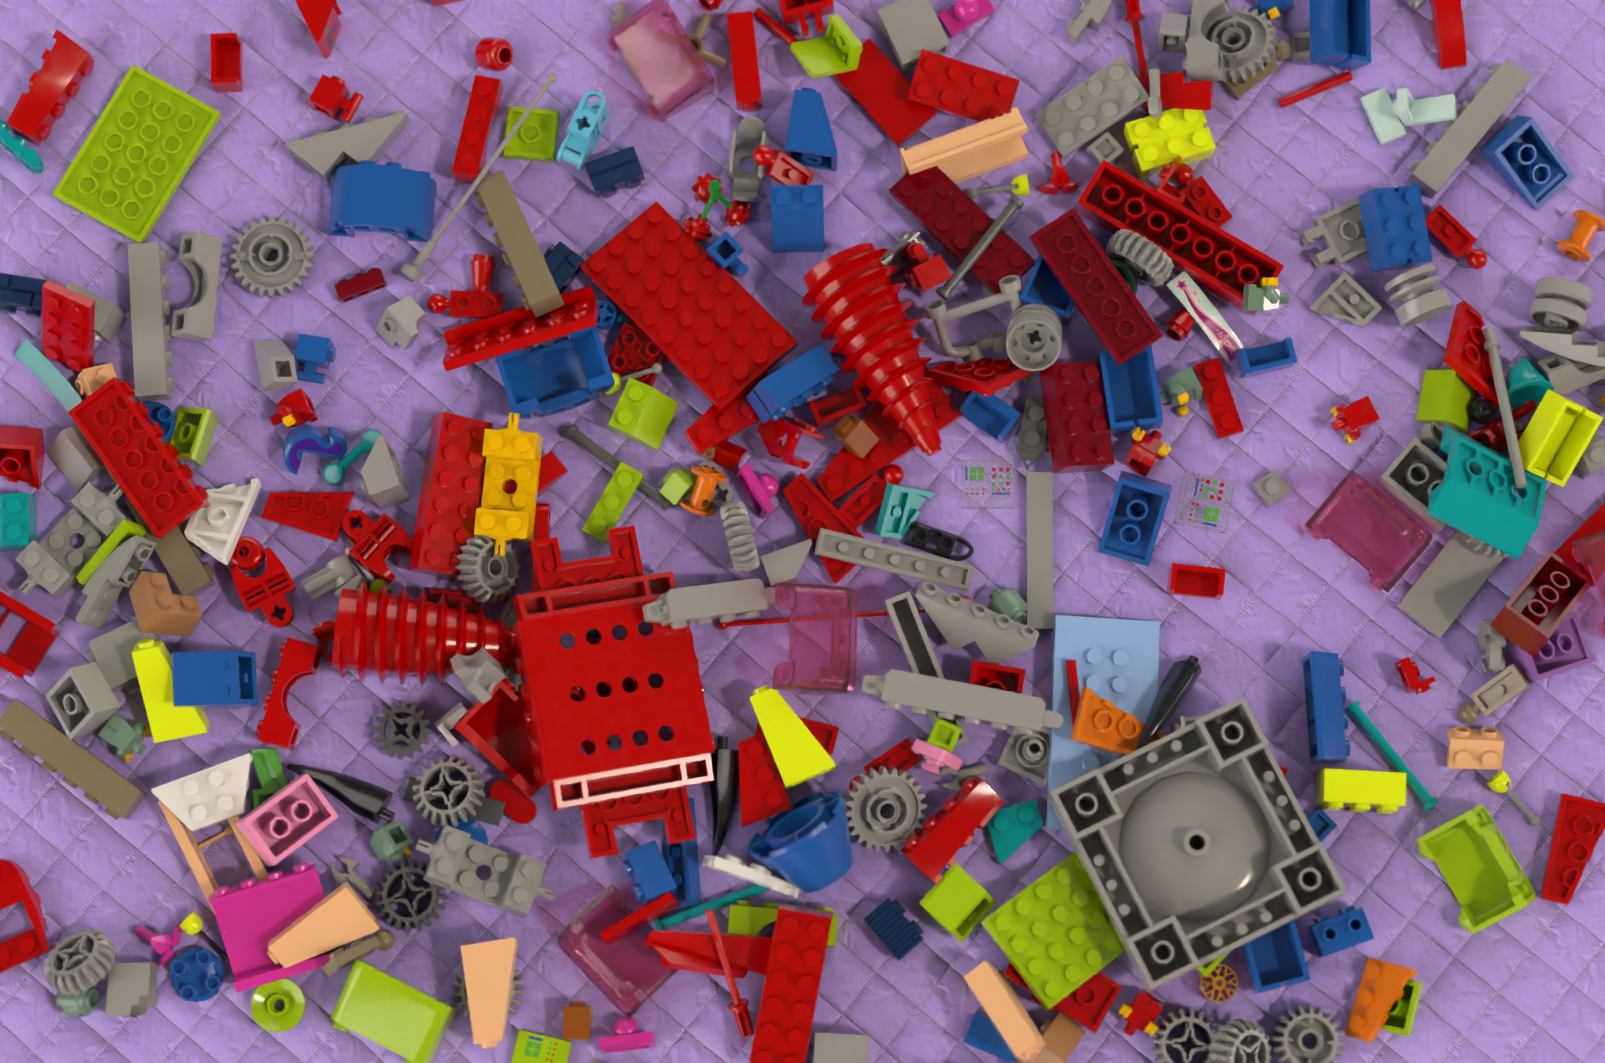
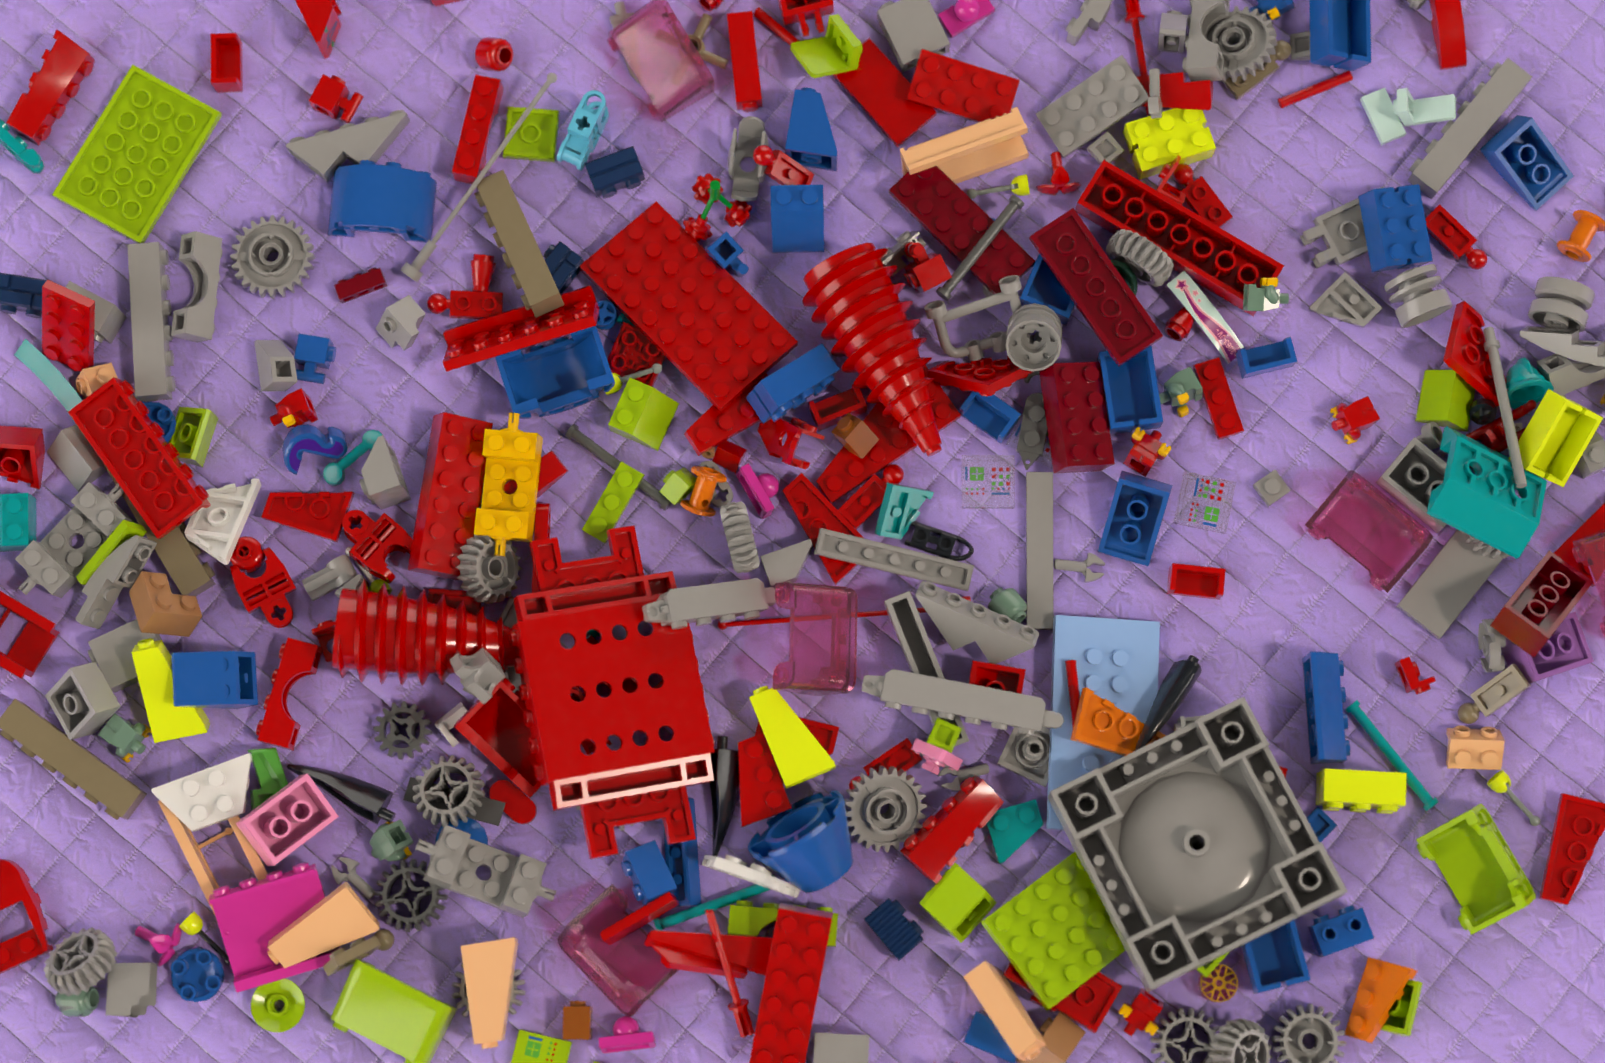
none -> light grey bar [1054,553,1105,583]

